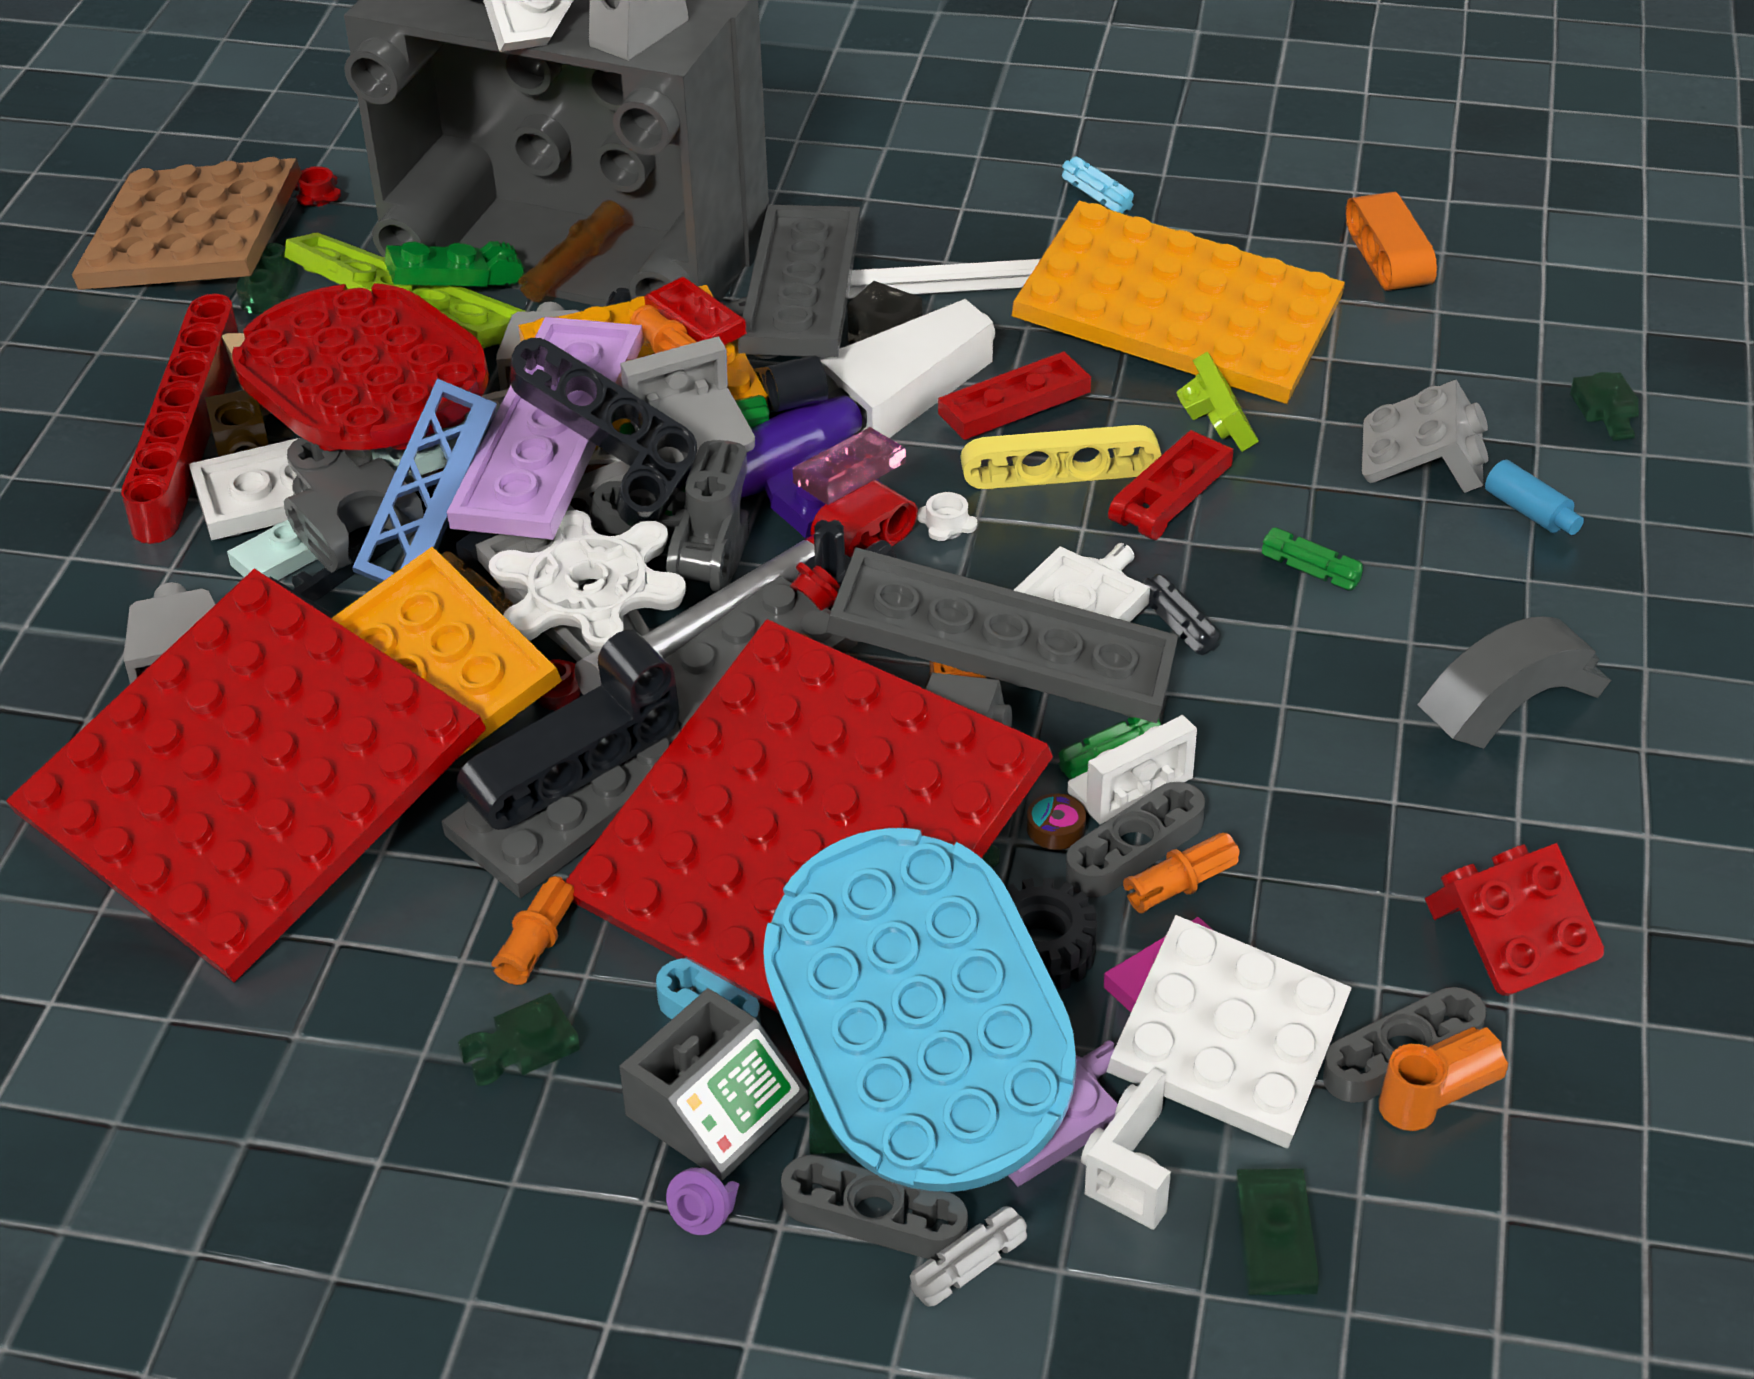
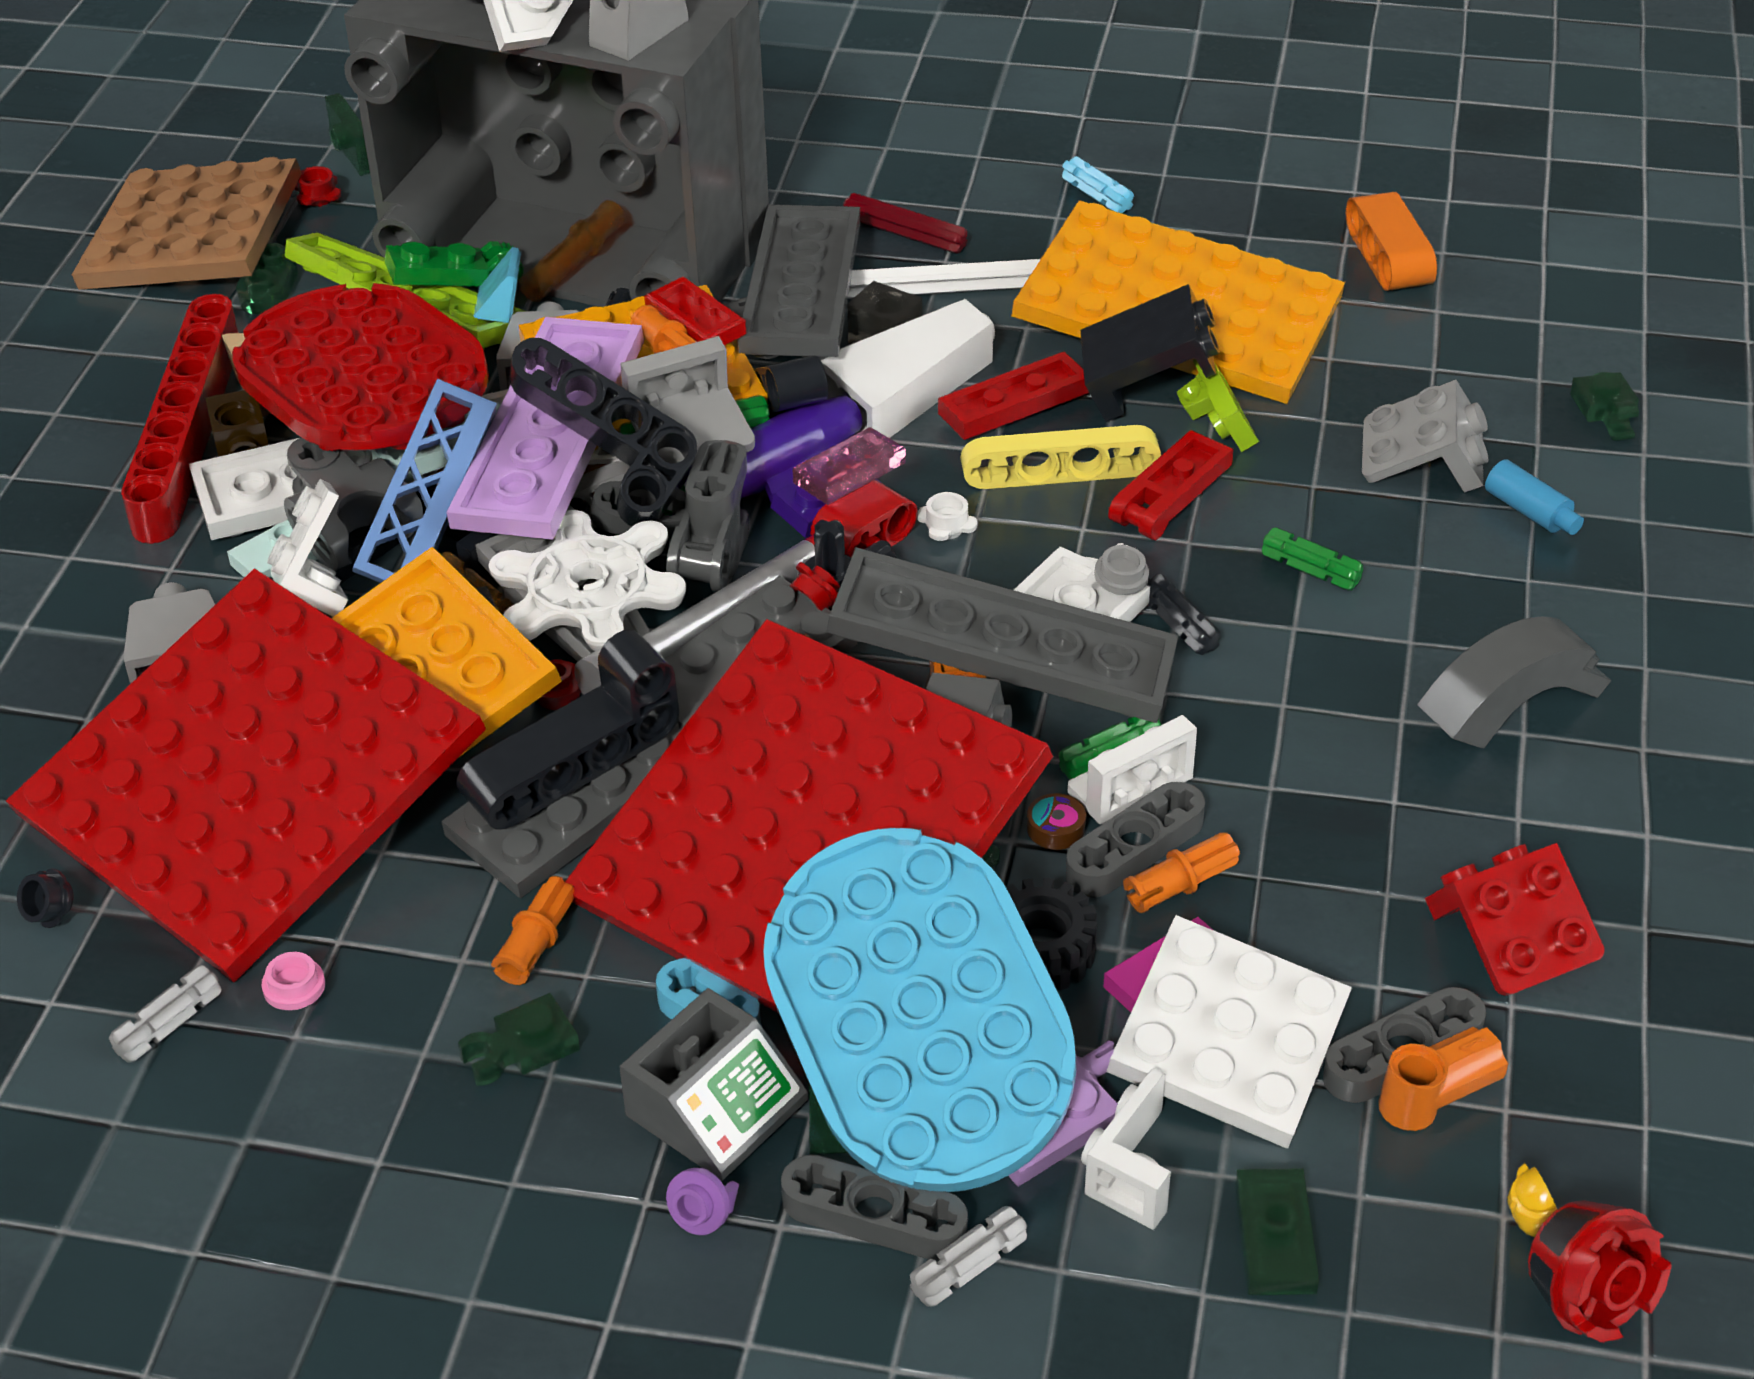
none -> black plate [17,868,74,928]
none -> light grey axle [109,965,222,1063]
none -> bright pink plate [262,952,325,1010]
none -> white bracket [267,479,348,617]
none -> clear green plate [324,93,370,176]
none -> medium azure slope [474,247,521,323]
none -> dark red axle [843,193,968,254]
none -> black panel [1080,284,1220,421]
none -> light grey plate [1094,545,1149,595]
none -> yellow animal [1507,1163,1557,1237]
none -> red cone [1528,1200,1671,1342]

